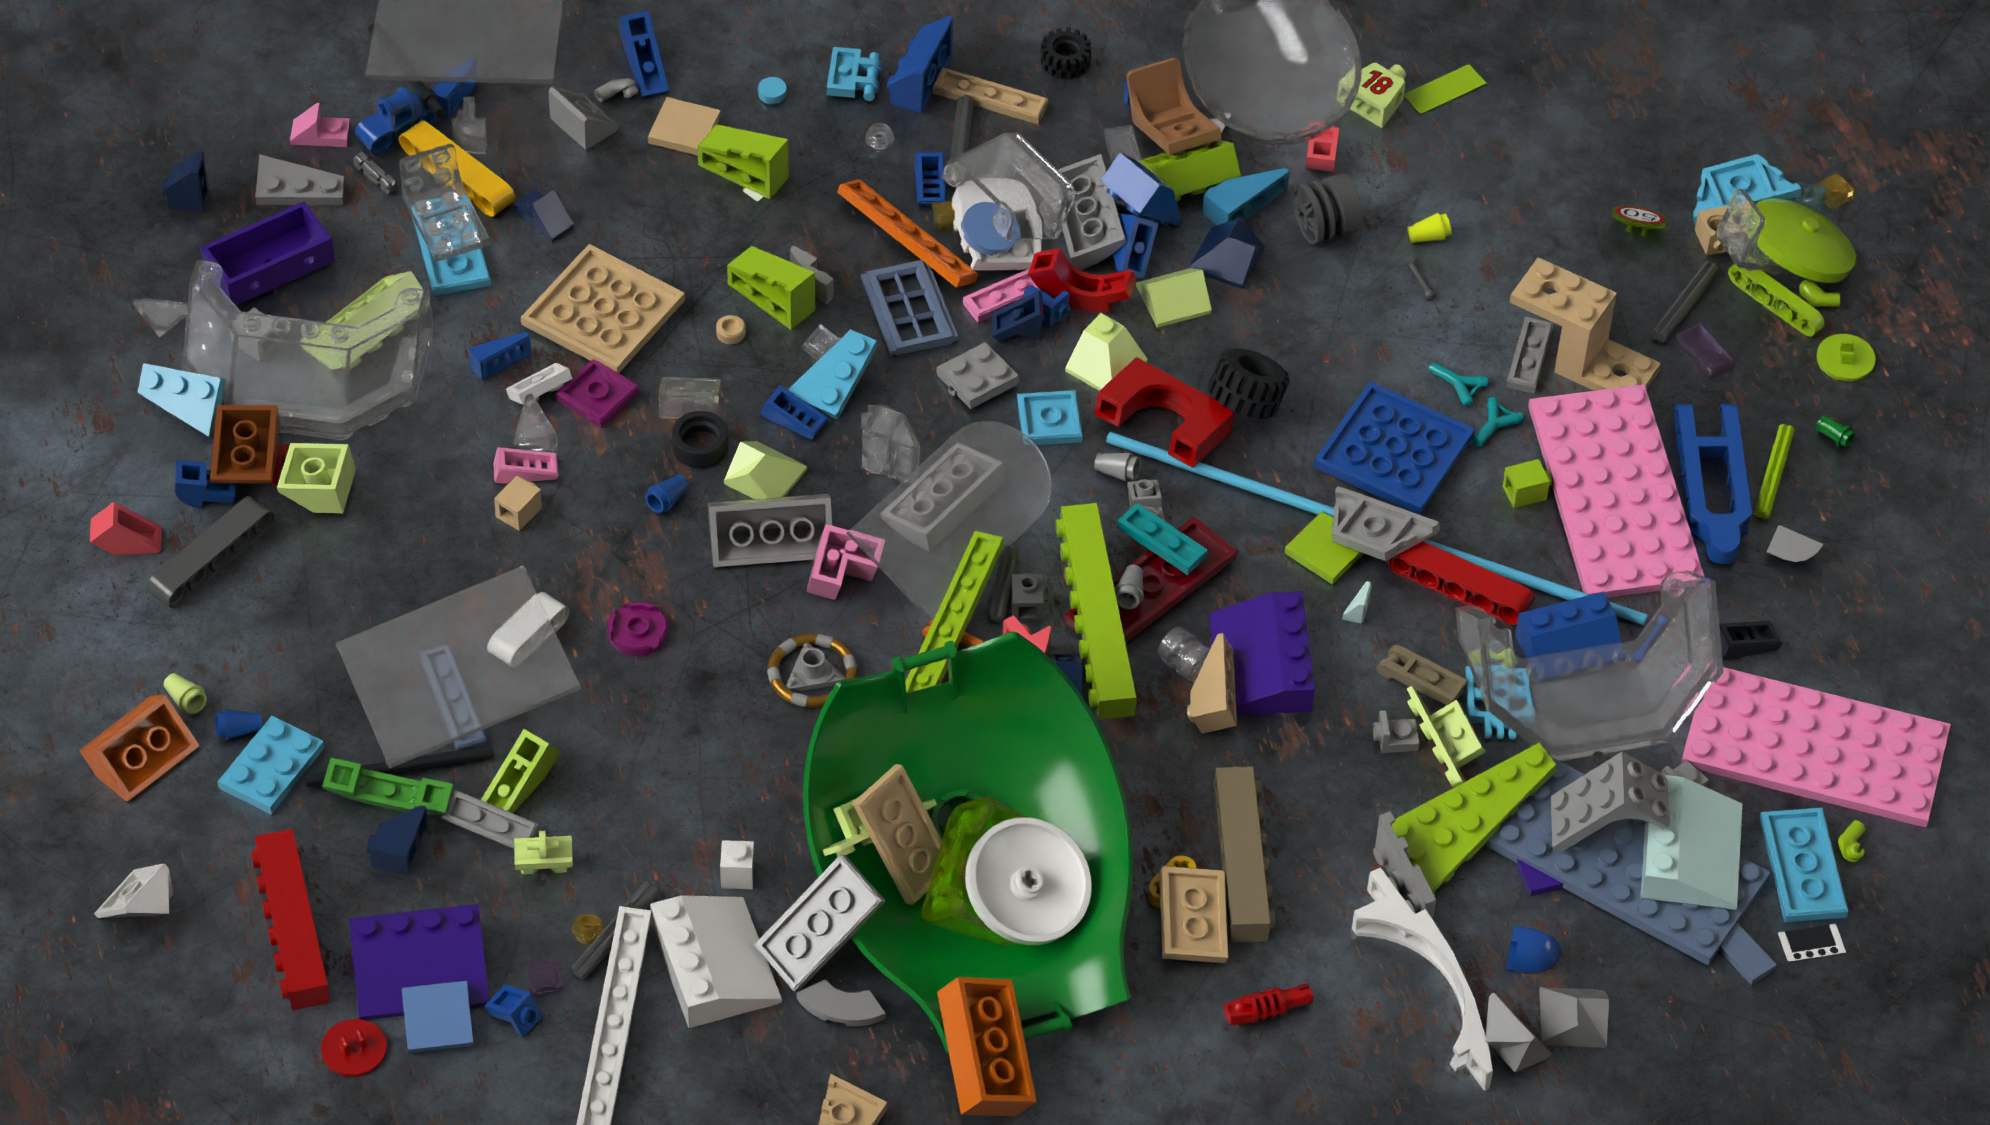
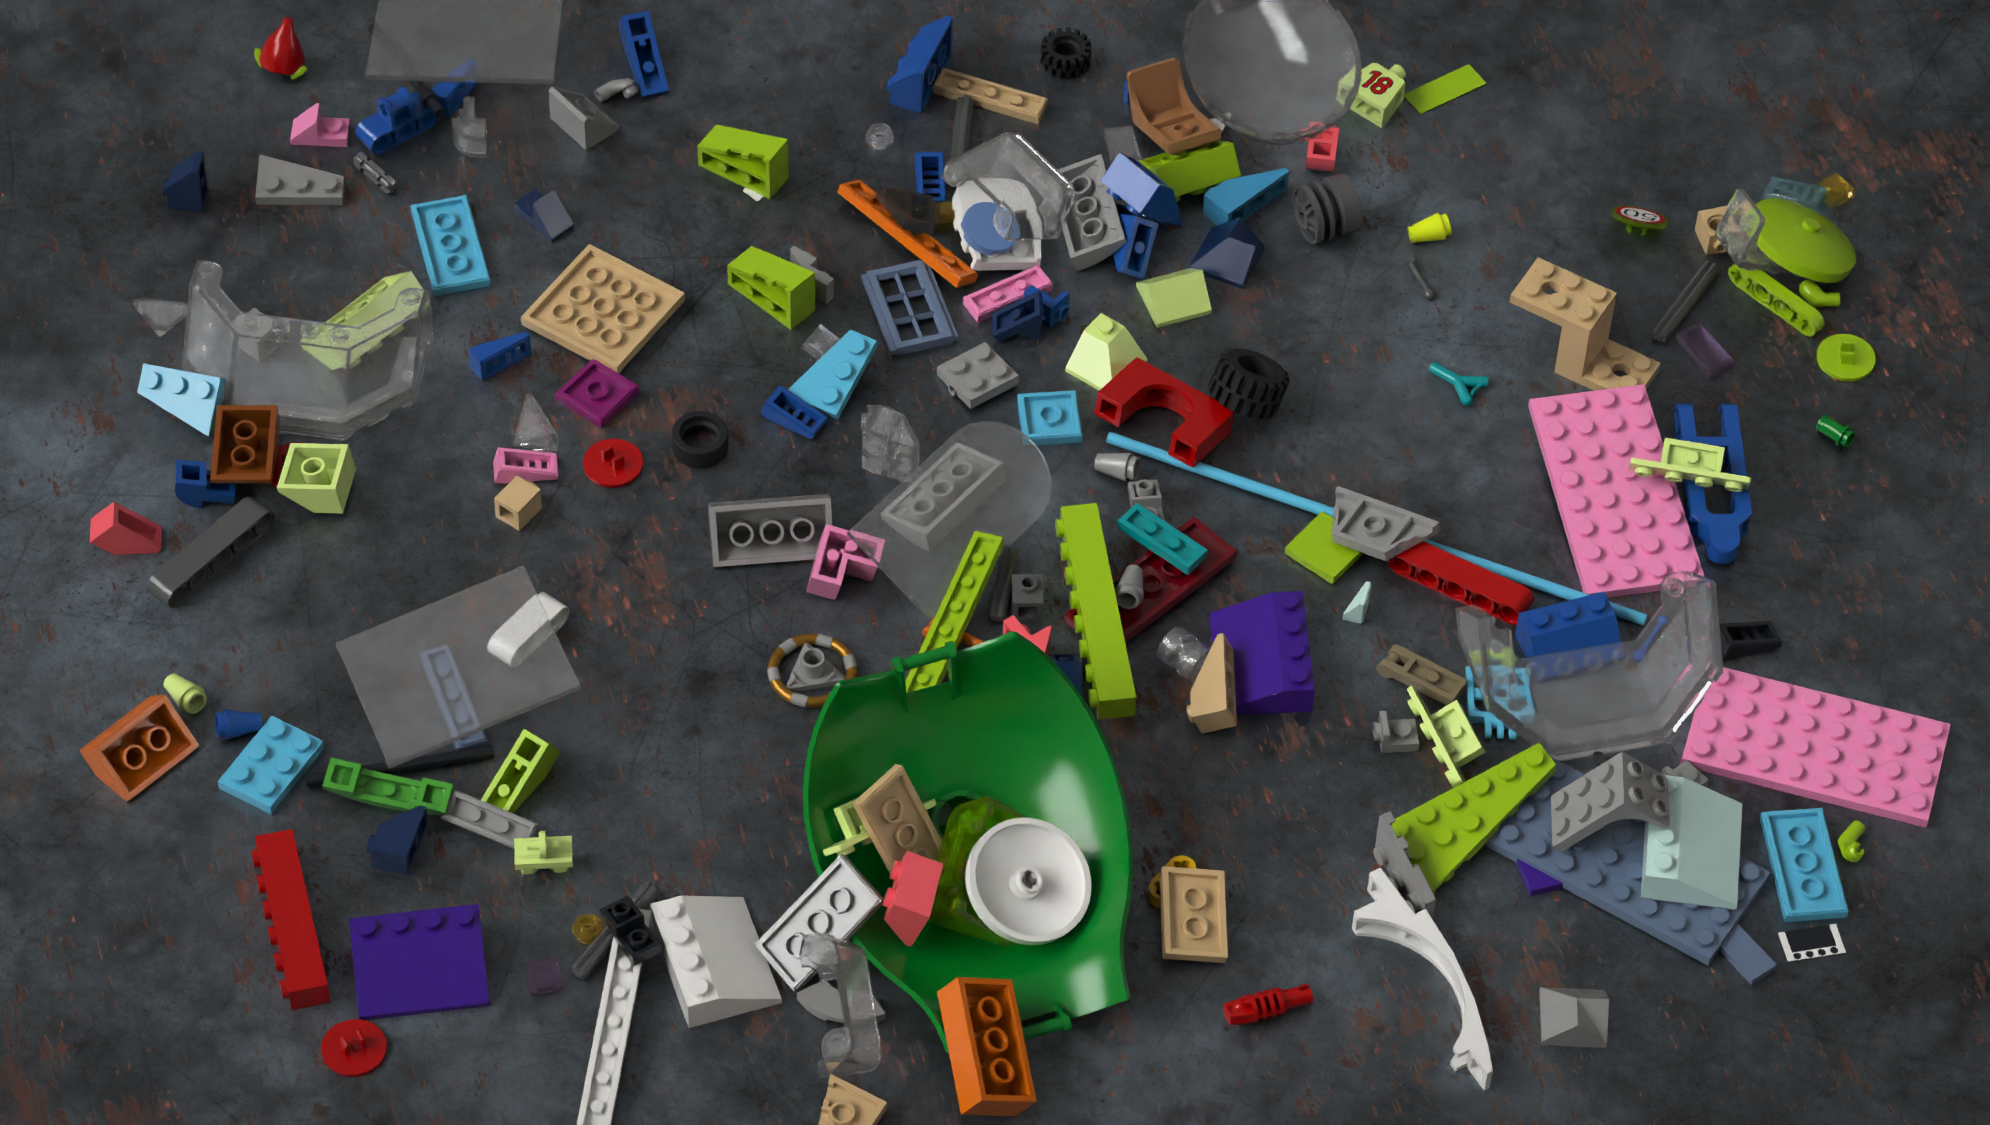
white slope [94,864,174,918] -> none
dark purple piece [200,201,335,308] -> none
yellow beam [398,120,516,217] -> none
clear bracket [399,144,490,262] -> none
medium blue tile [402,981,474,1053] -> none
blue bracket [484,984,543,1037] -> none
white plate [506,363,573,405] -> none
magenta tile [607,601,668,656] -> none
blue cone [645,474,689,513] -> none
tan tile [648,97,721,156] -> none
clear bracket [659,377,721,419] -> none
tan tile [716,315,746,344] -> none
white brick [720,840,754,890] -> none
yellowish green slope [724,441,807,499] -> none
medium azure tile [758,77,786,104] -> none
medium azure plate [827,47,882,101] -> none
red arch [1028,248,1137,312] -> none
dark tan brick [1214,766,1275,943] -> none
blue plate [1314,381,1475,515] -> none
teal piece [1472,397,1524,447] -> none
light grey slope [1485,992,1552,1073] -> none
lime brick [1502,459,1552,508] -> none
light grey tile [1506,317,1554,394] -> none
blue brick [1506,925,1561,973] -> none
medium azure wing [1693,154,1801,224] -> none
lime axle [1754,424,1795,520] -> none
light grey brick [1767,525,1823,562] -> none
none -> red hat [254,17,307,80]
none -> red piece [583,438,643,488]
none -> black slope [600,896,662,966]
none -> clear windscreen [799,932,882,1079]
none -> clear smoke wing [876,186,935,235]
none -> coral slope [883,851,943,947]
none -> yellowish green bracket [1629,438,1751,492]

